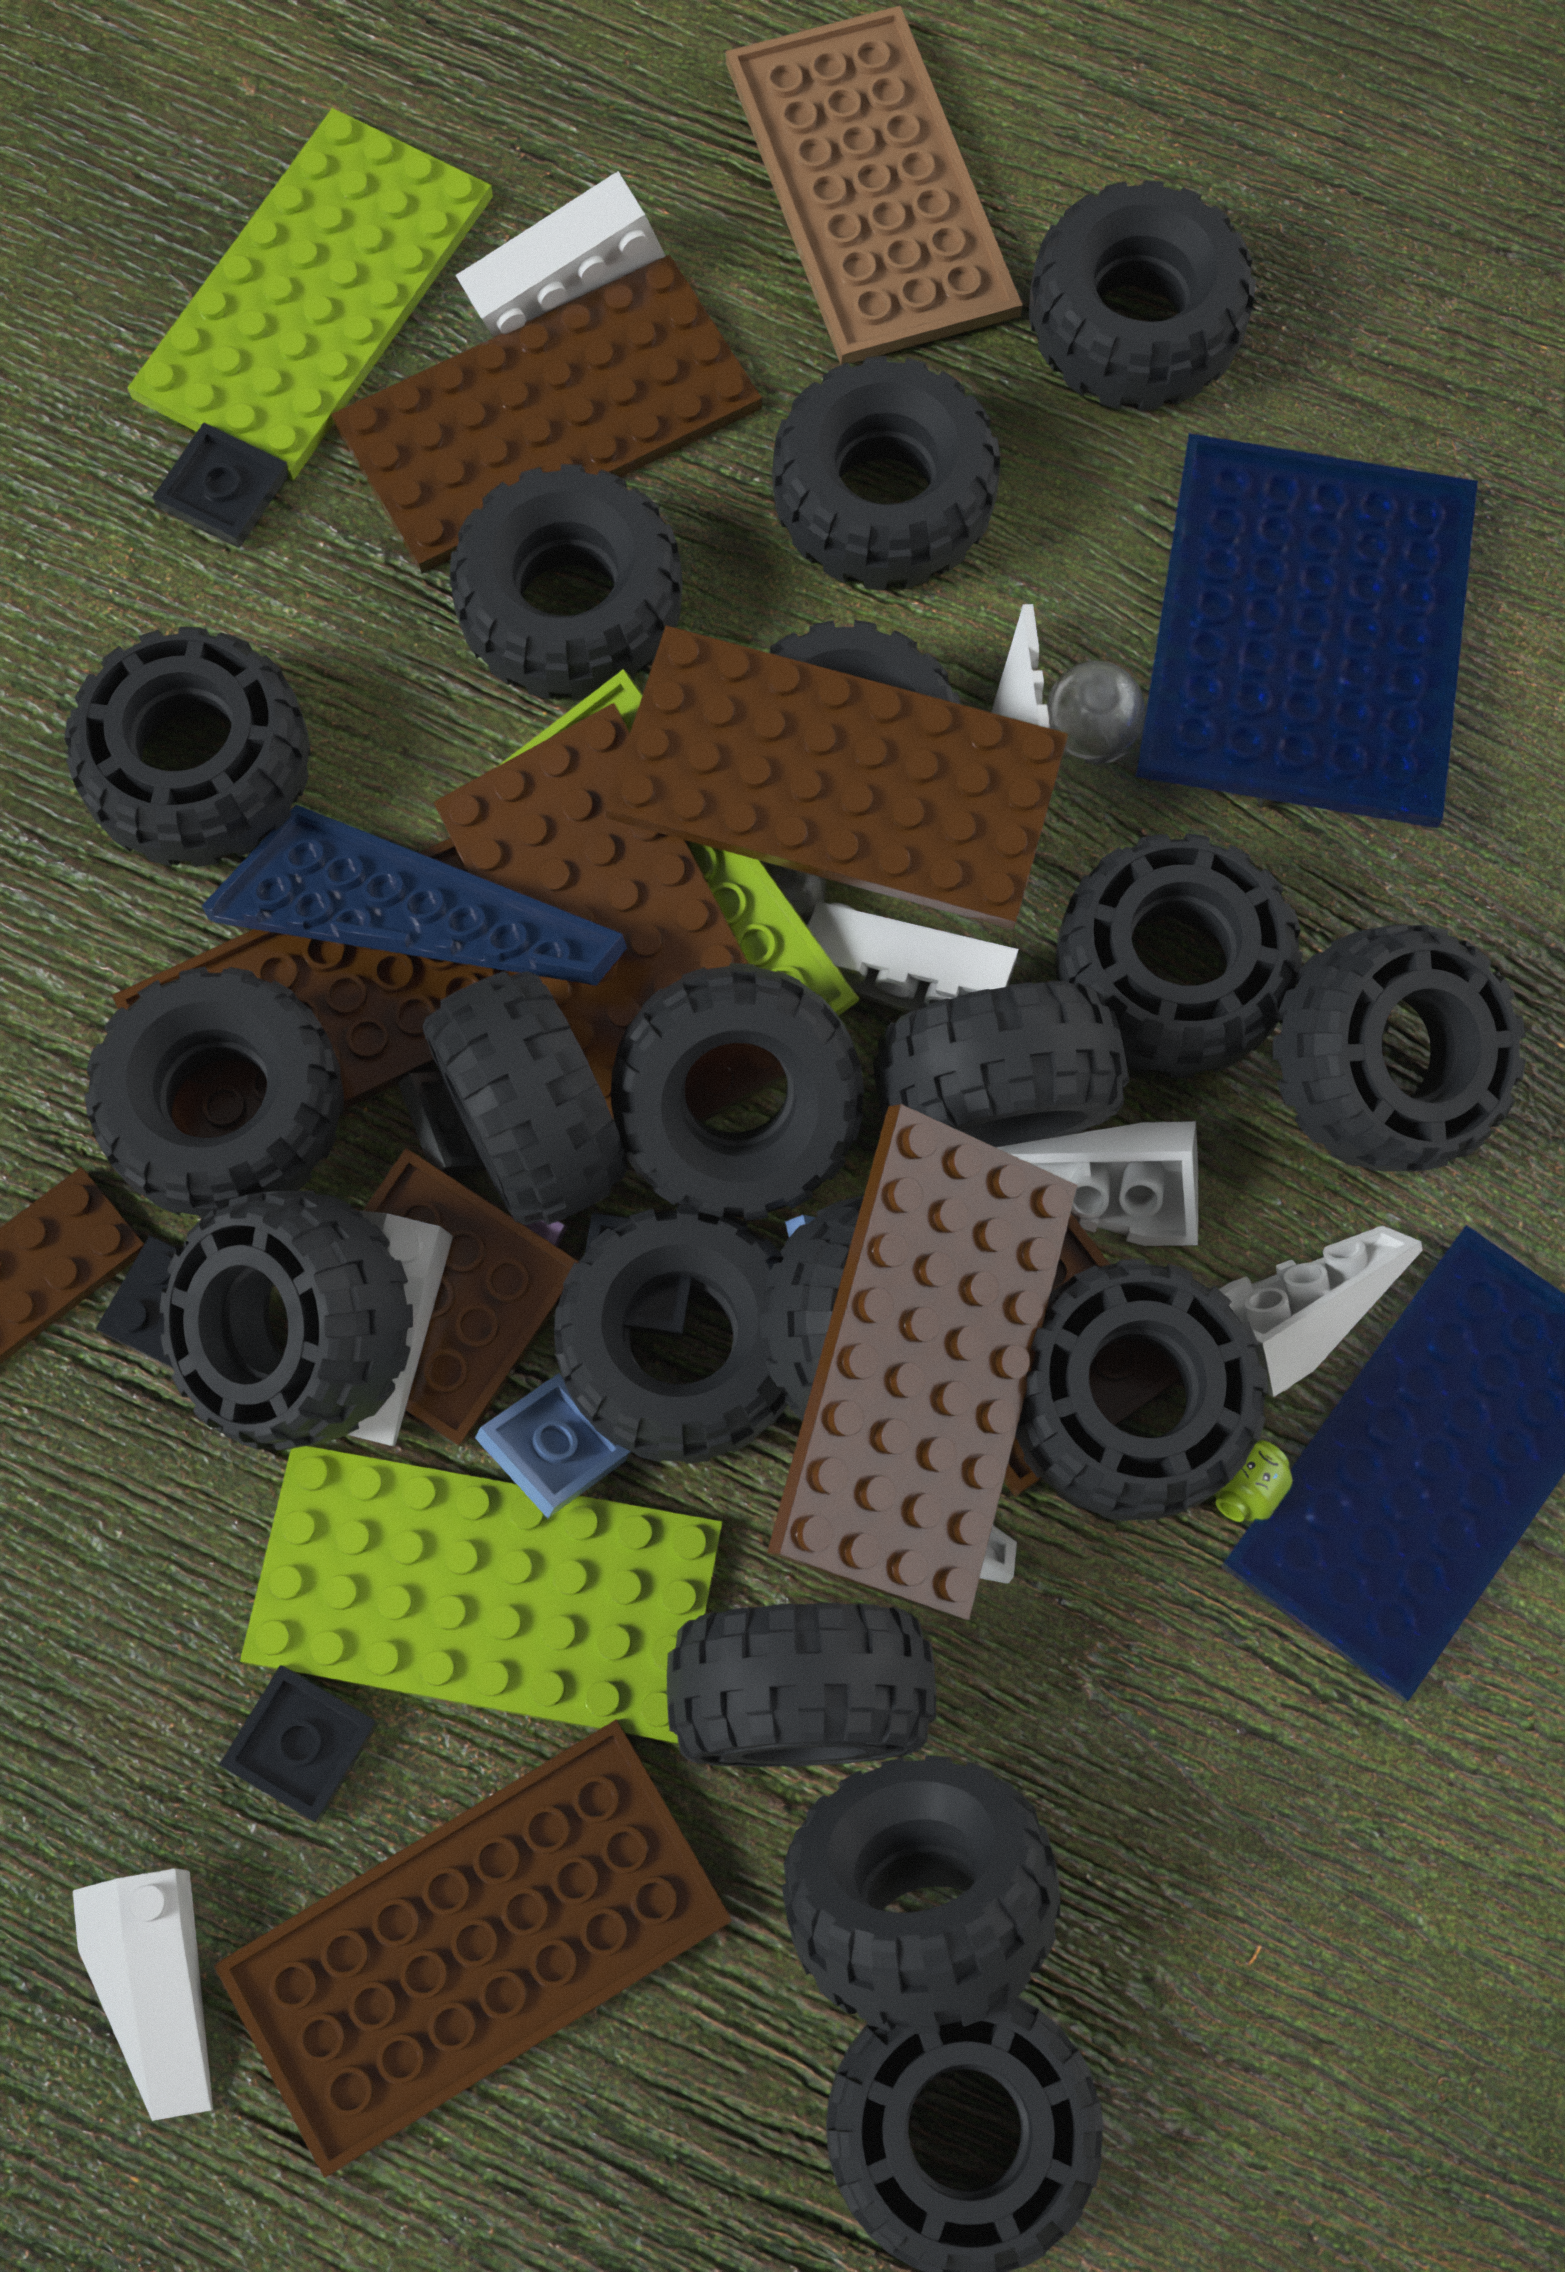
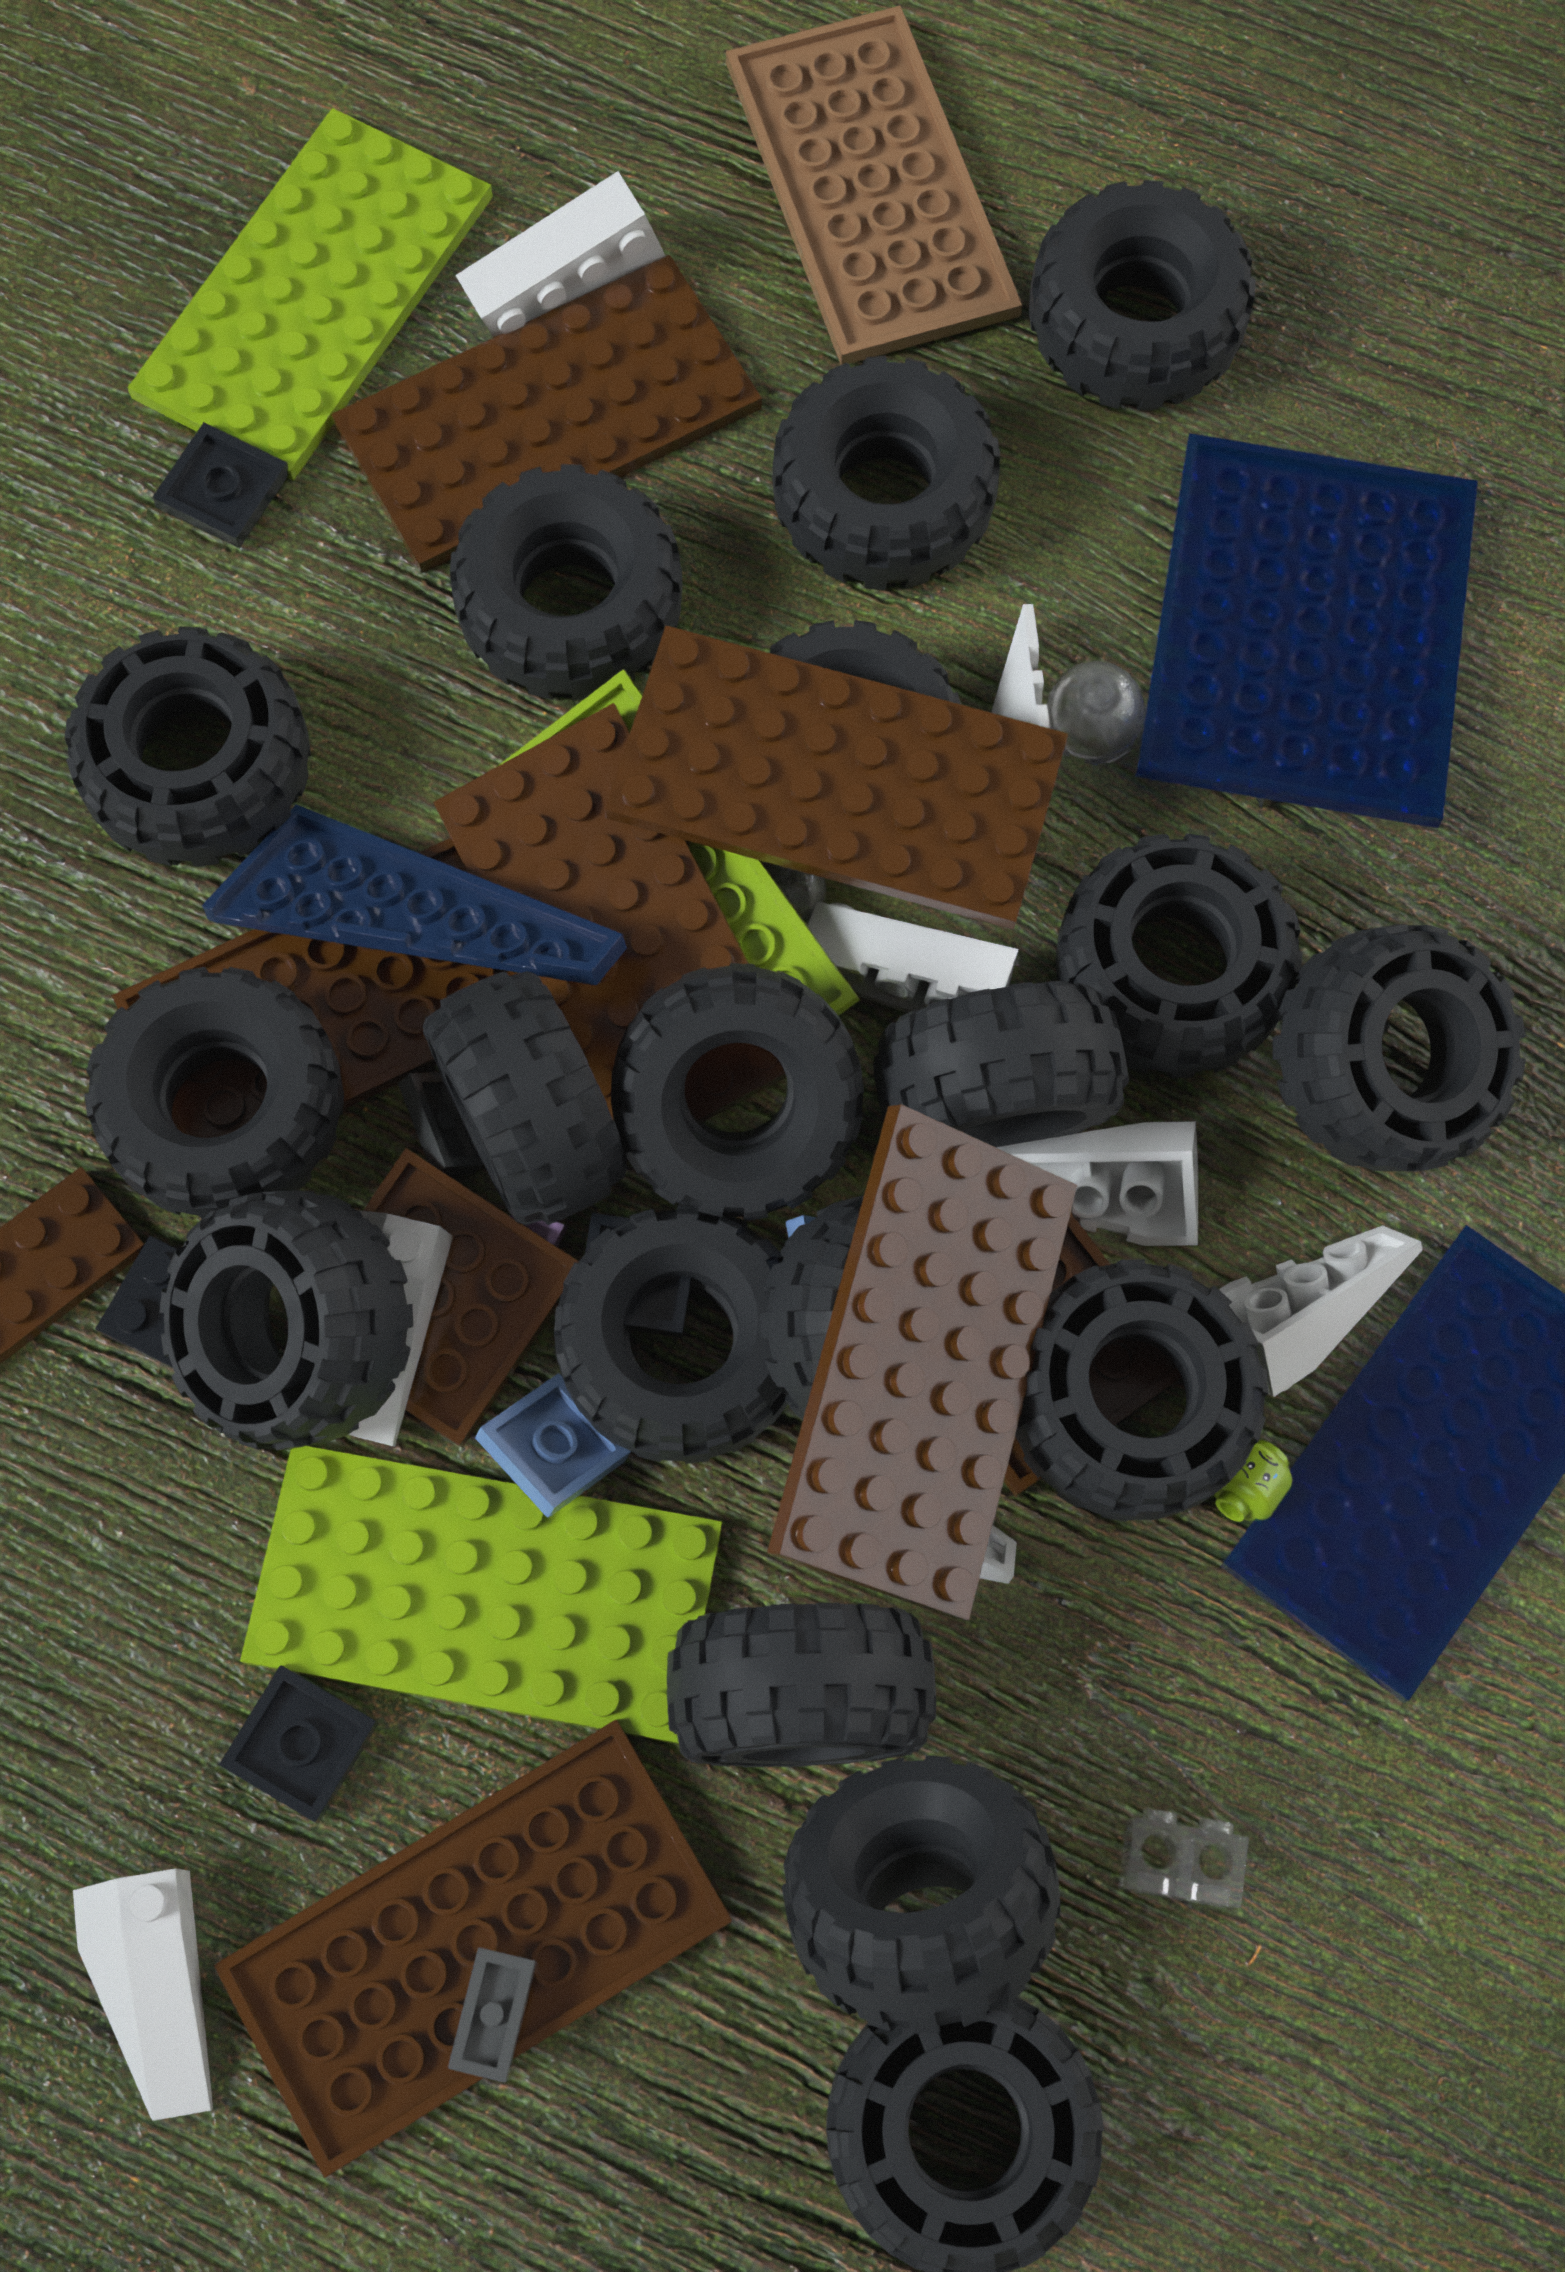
none -> dark grey plate [448,1947,537,2083]
none -> clear brick [1118,1809,1249,1909]

